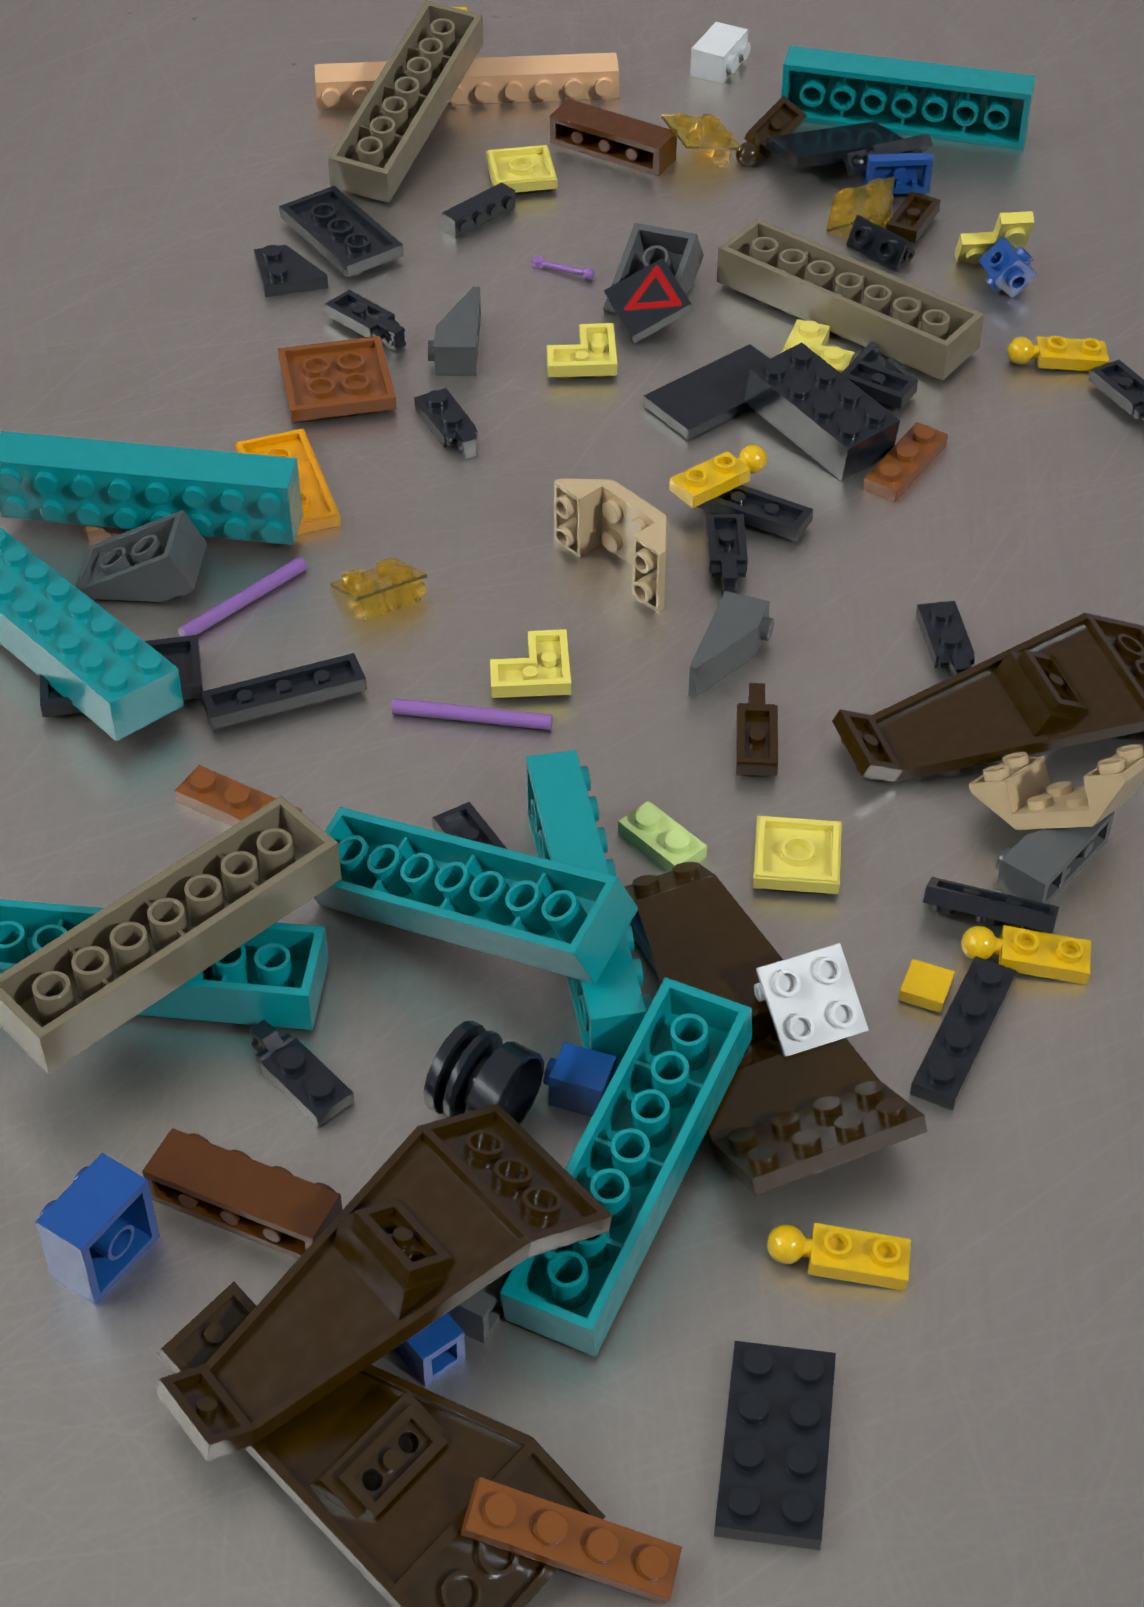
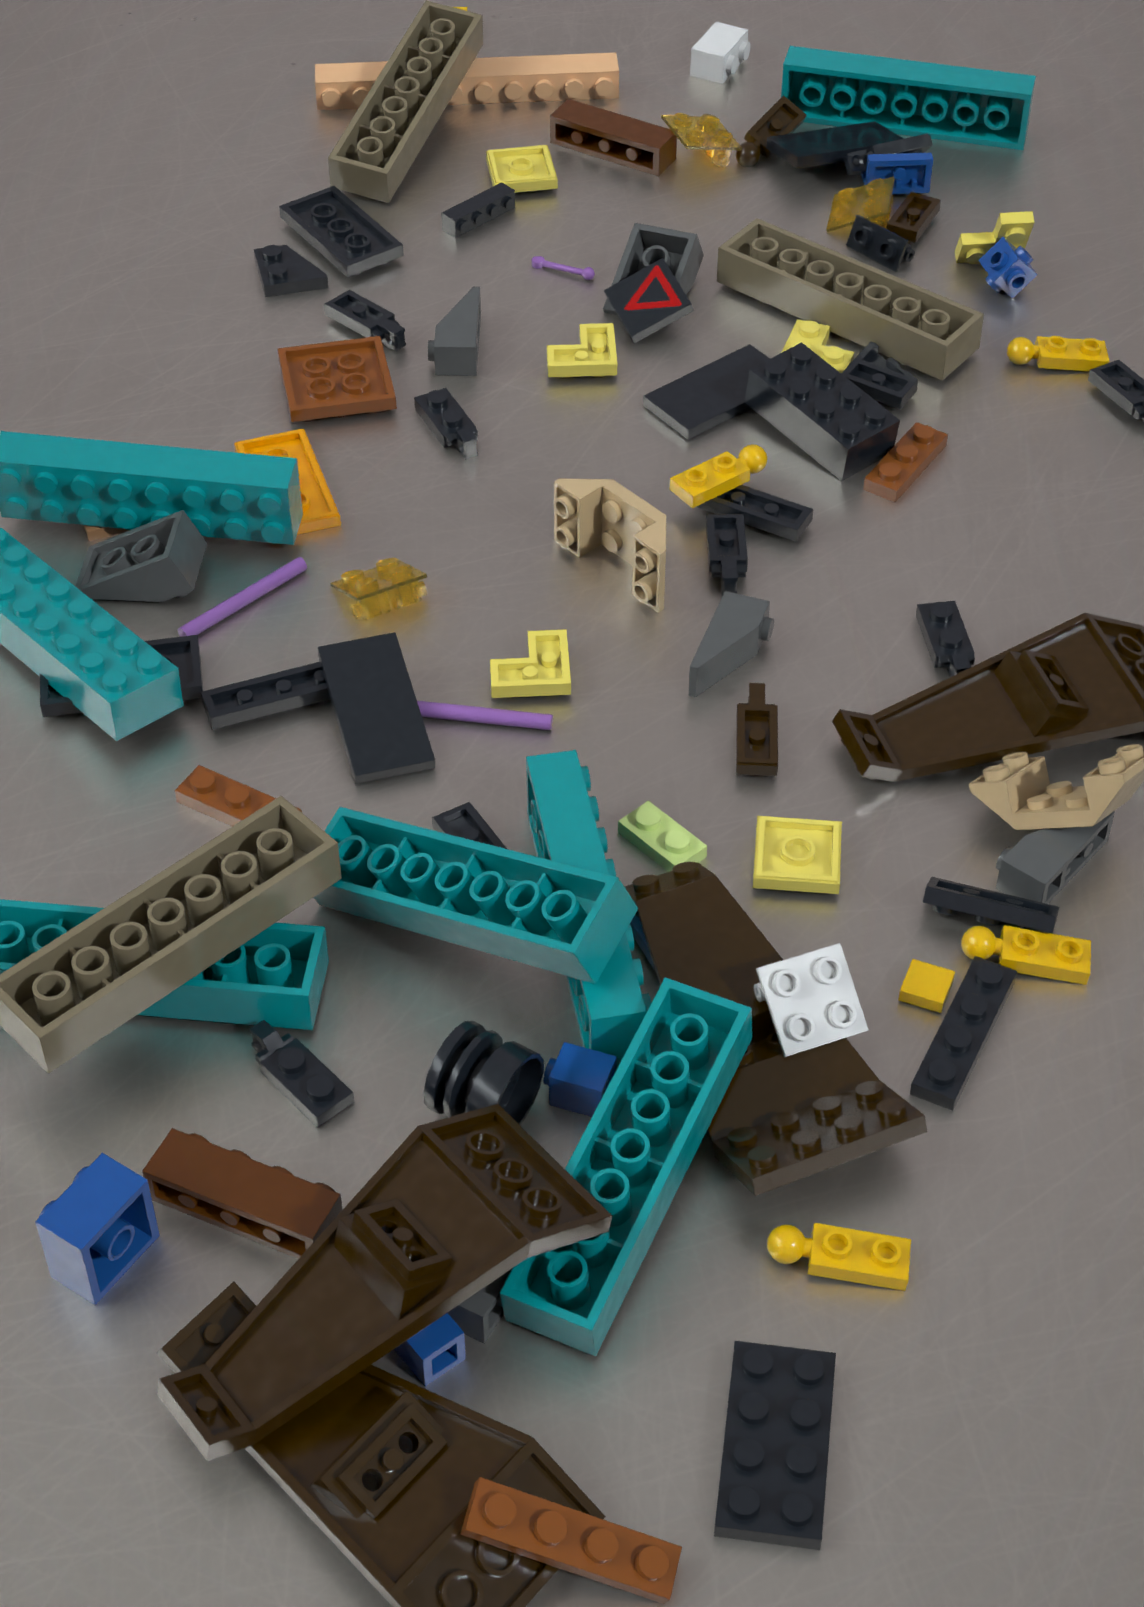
none -> black tile [318,632,435,784]

